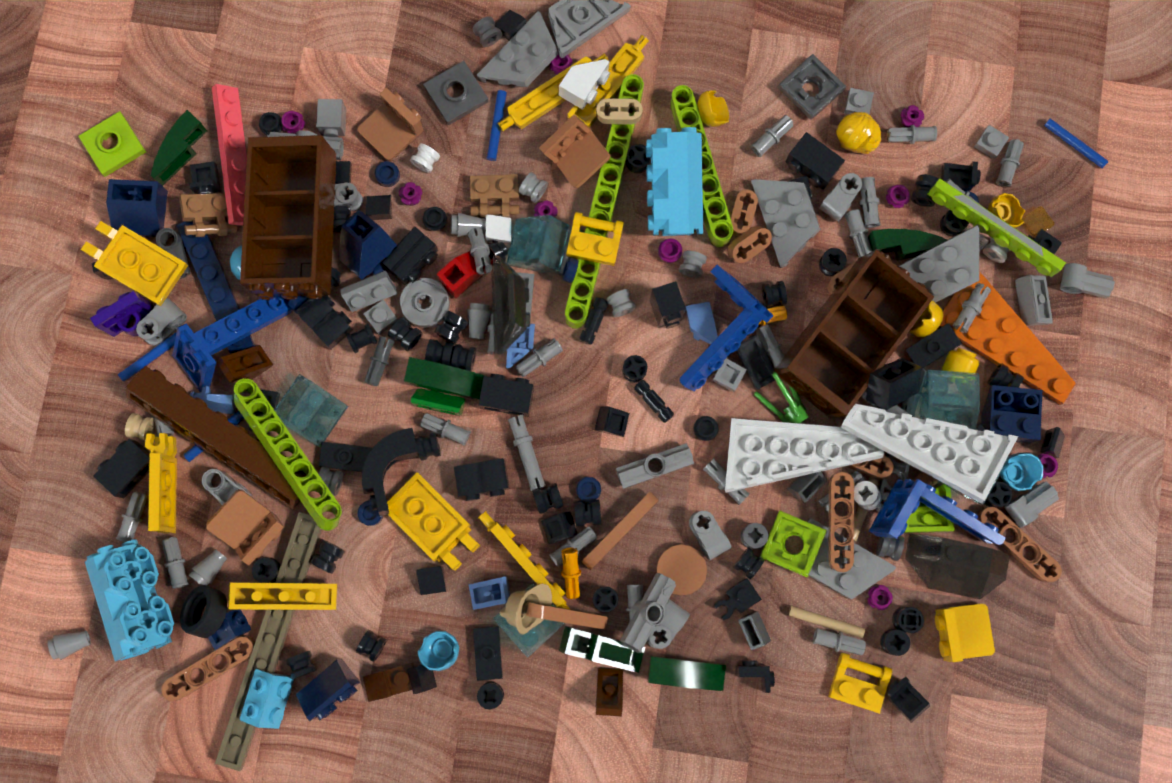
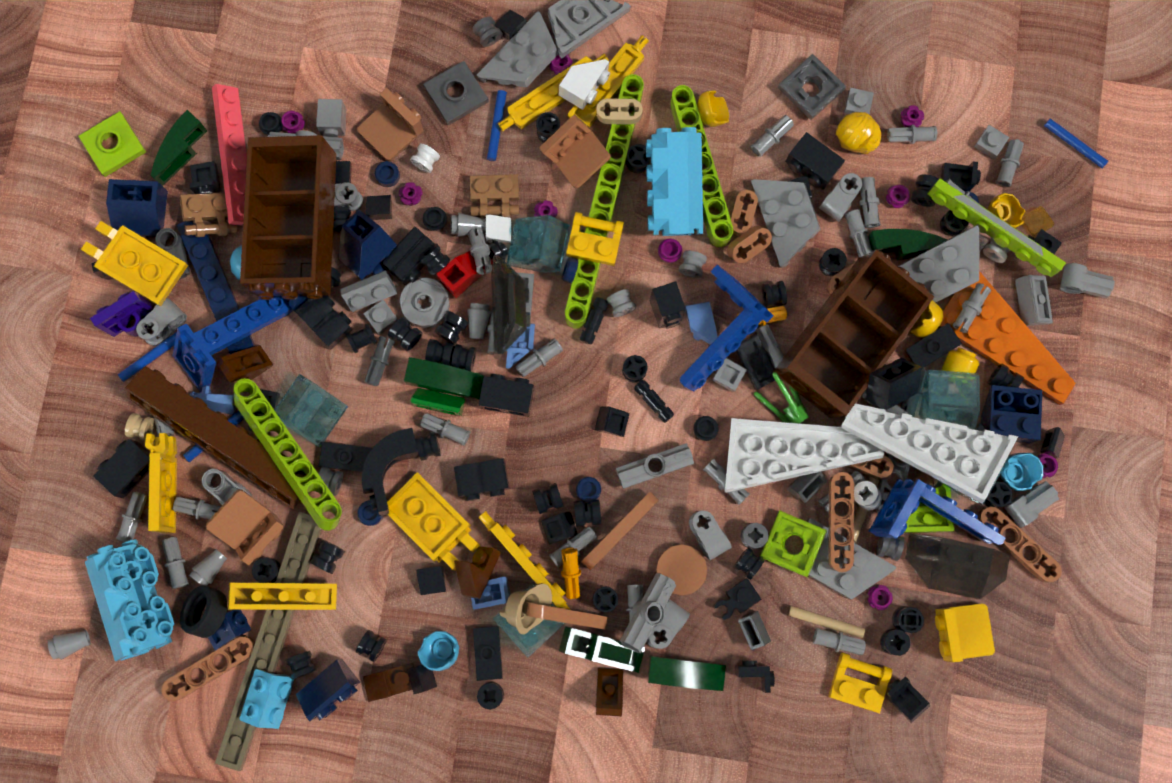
light grey pin [508,415,546,491] -> none
light grey wheel [519,172,548,203] -> none
none -> light grey axle [173,497,221,520]
none -> black wheel [418,244,450,275]
none -> reddish brown slope [454,546,501,599]
none -> black wheel [536,112,560,143]

